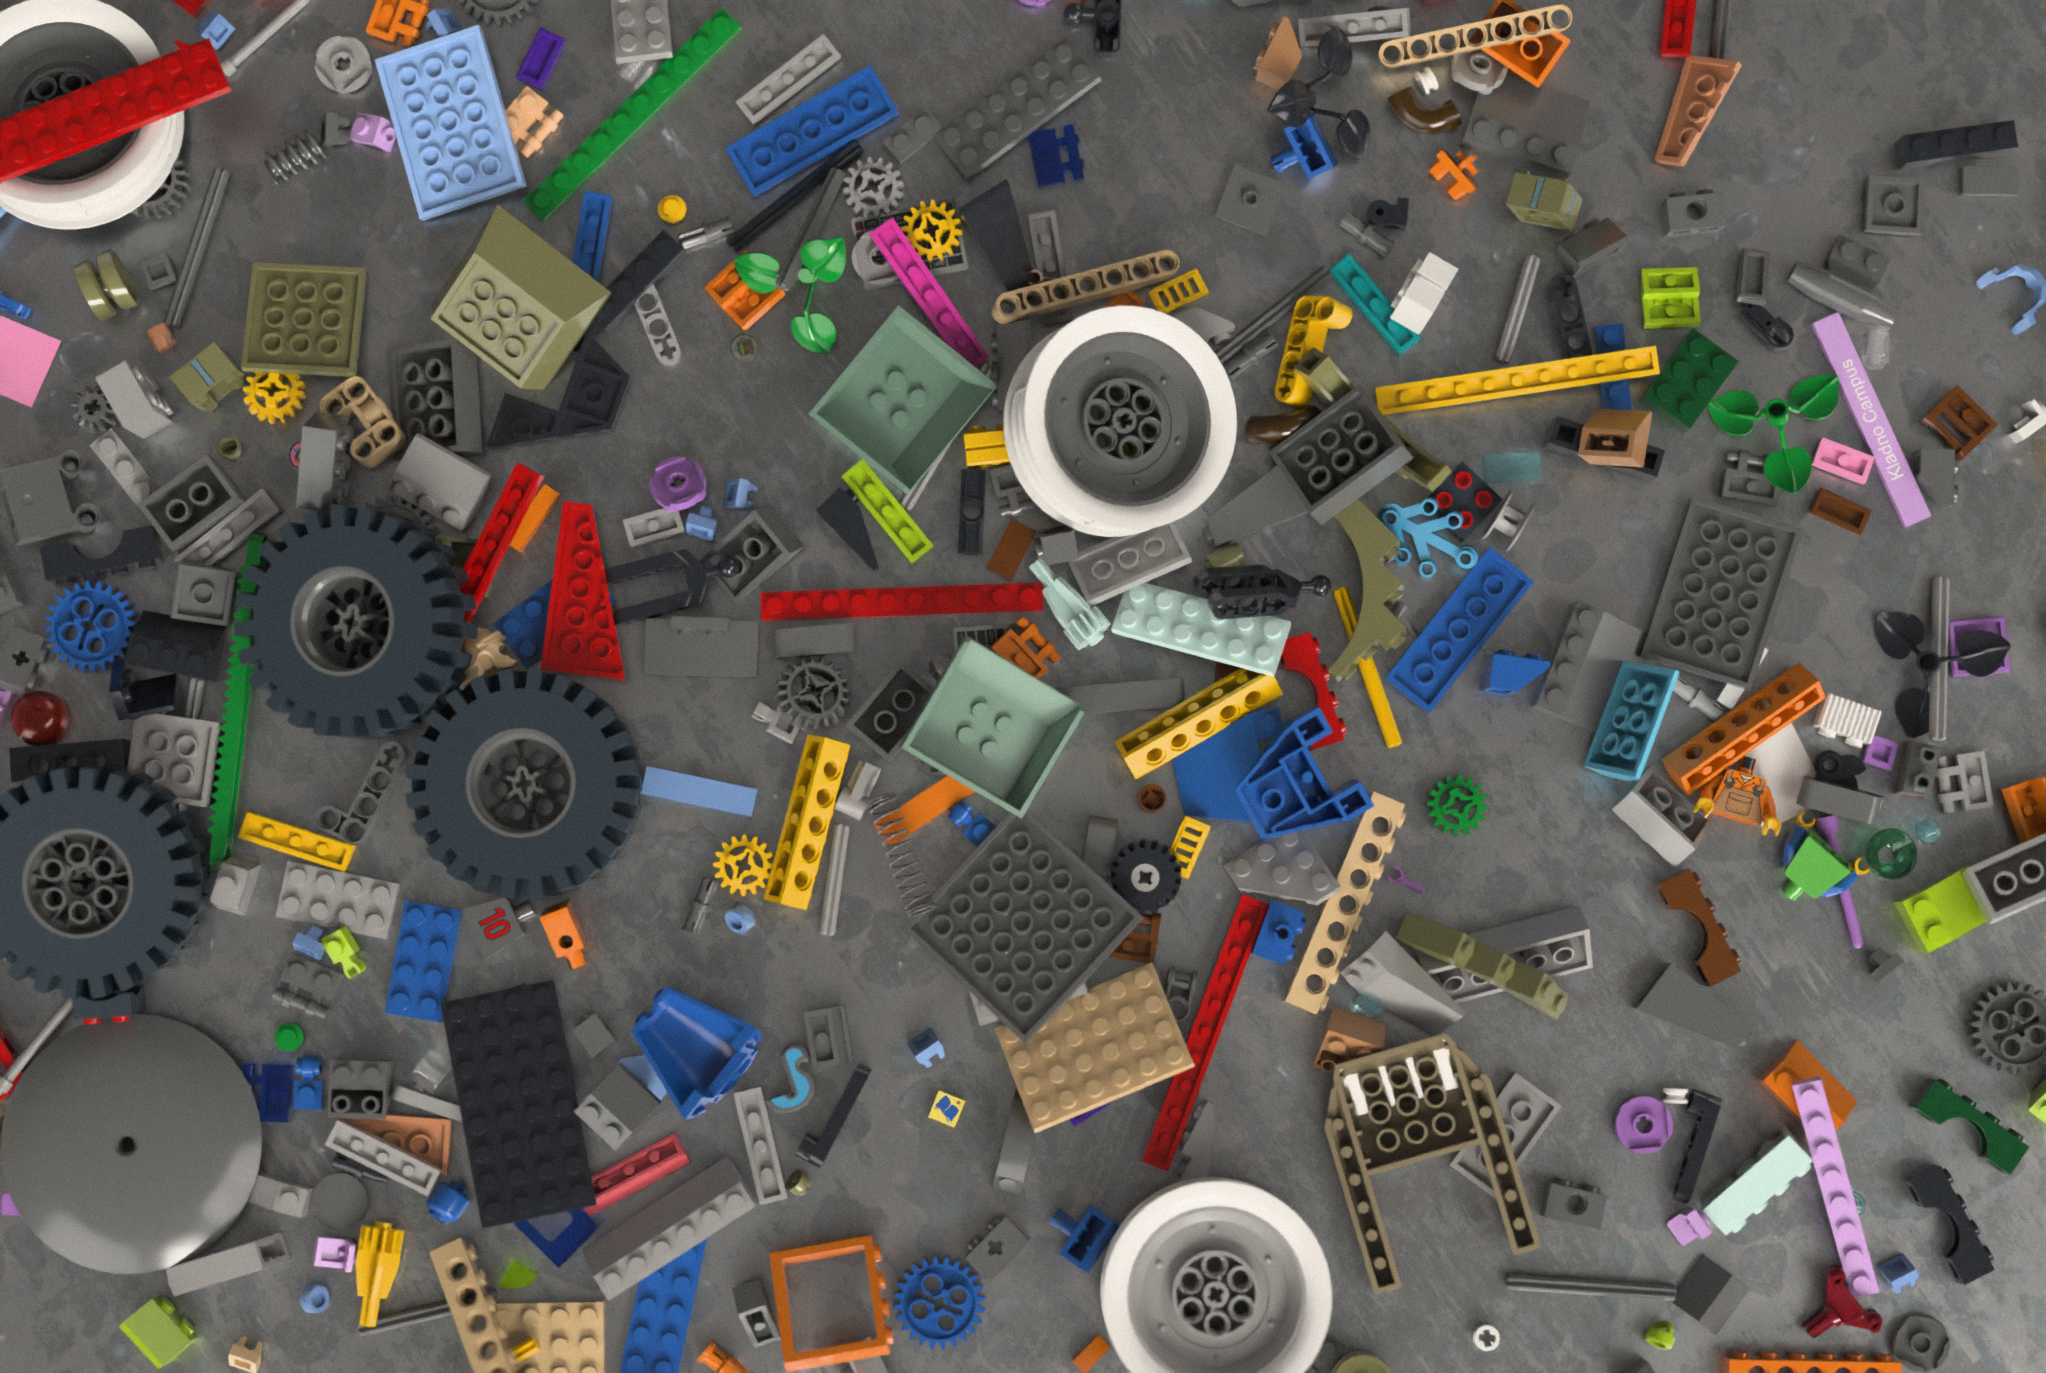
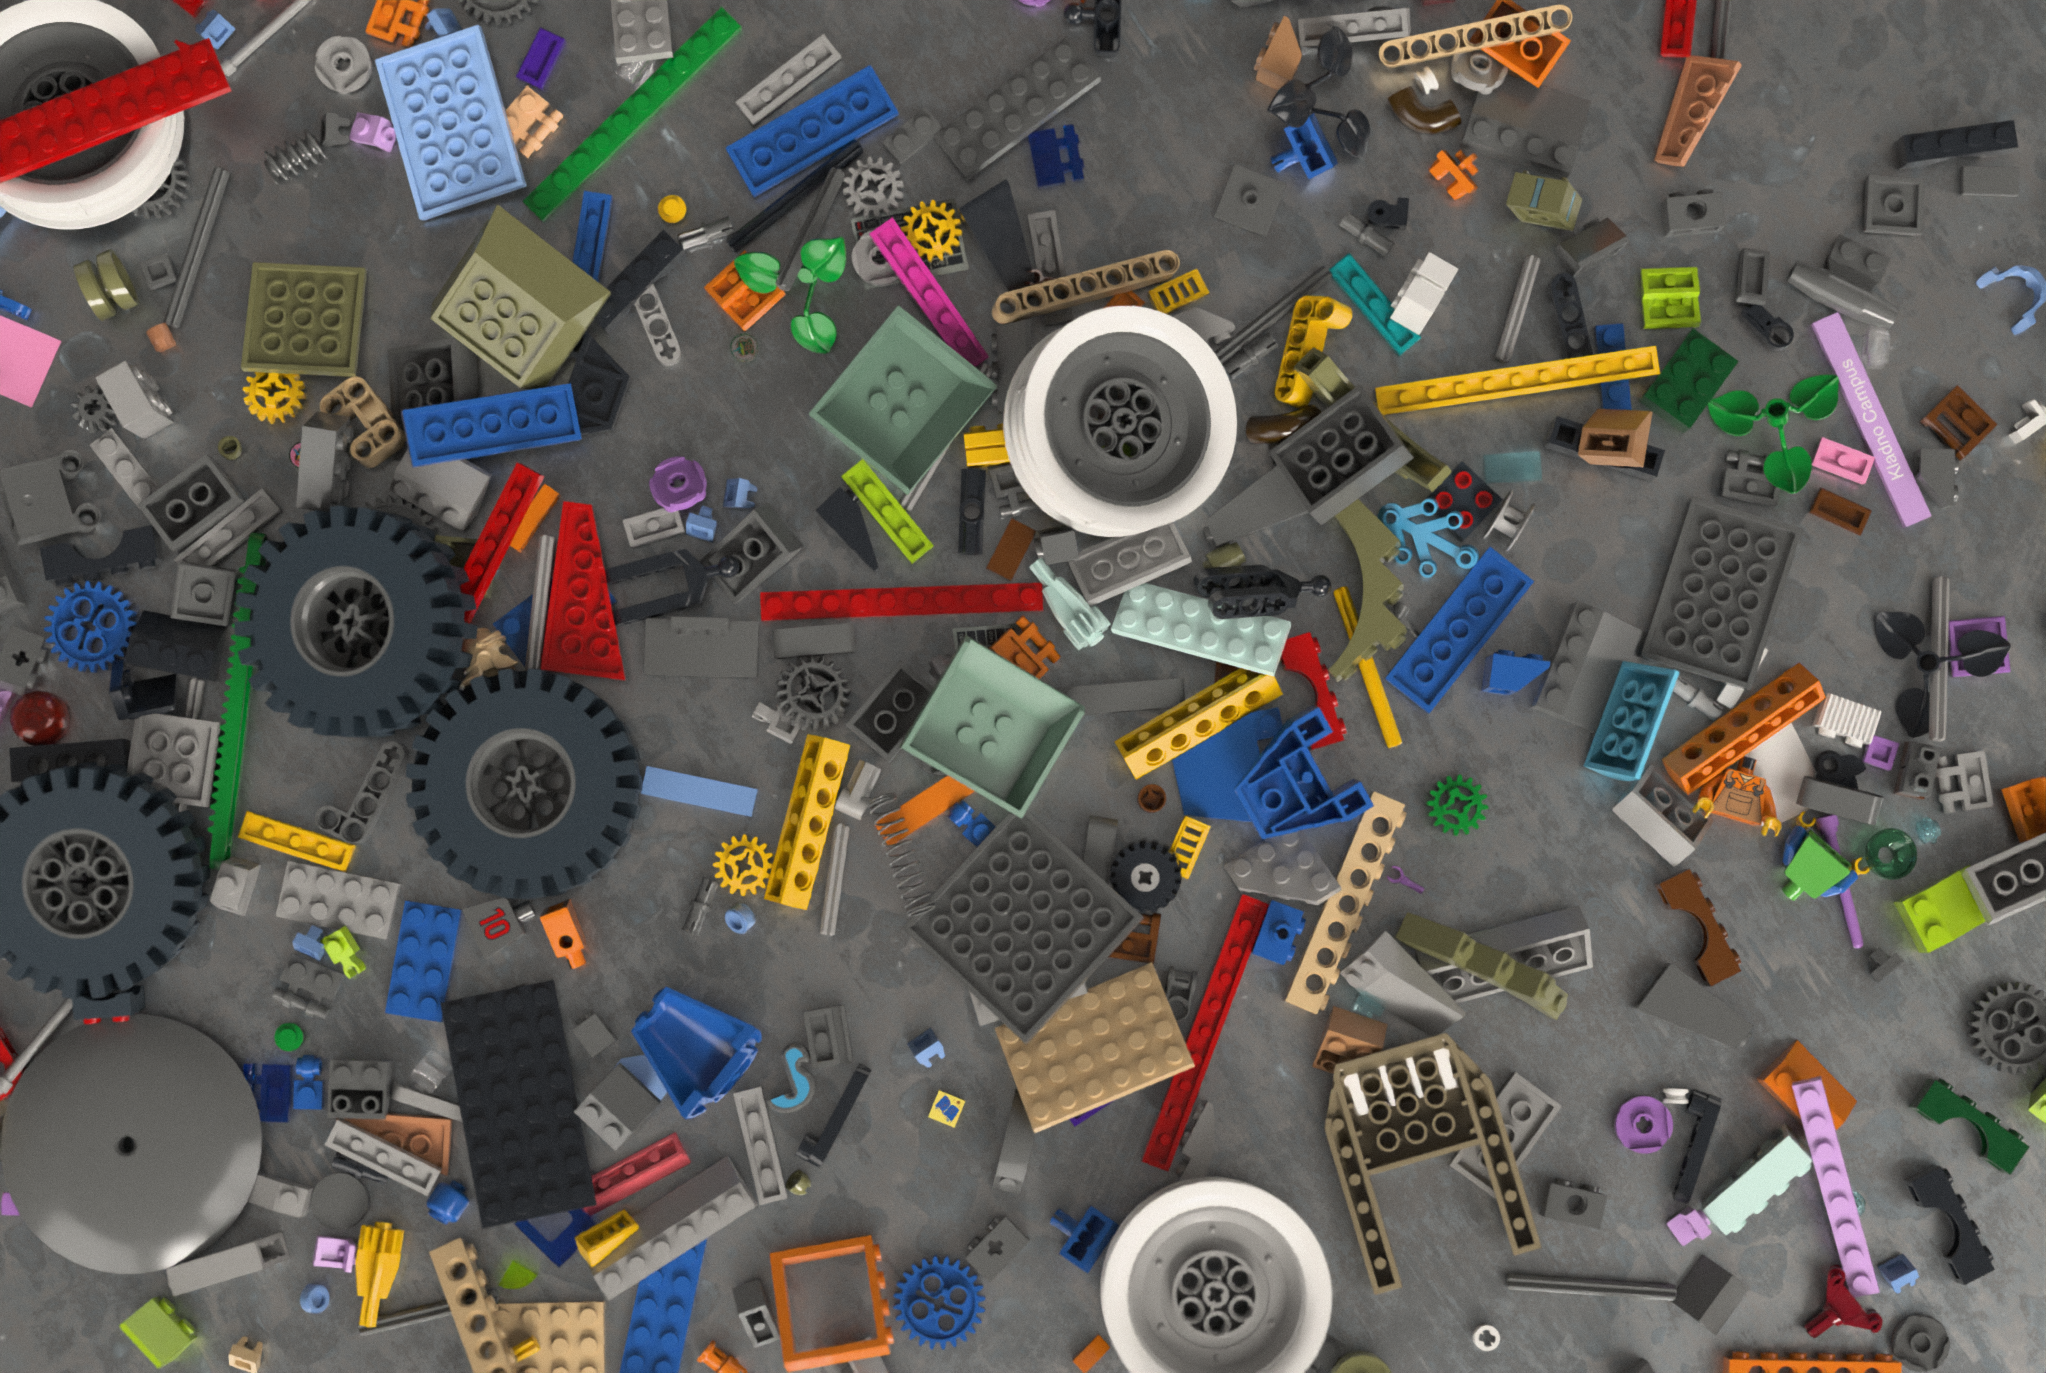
olive container [170,342,247,412] -> none
lime tile [1644,1320,1675,1350] -> none
none -> blue plate [401,383,582,468]
none -> light grey axle [525,535,555,671]
none -> yellow slope [575,1209,639,1267]

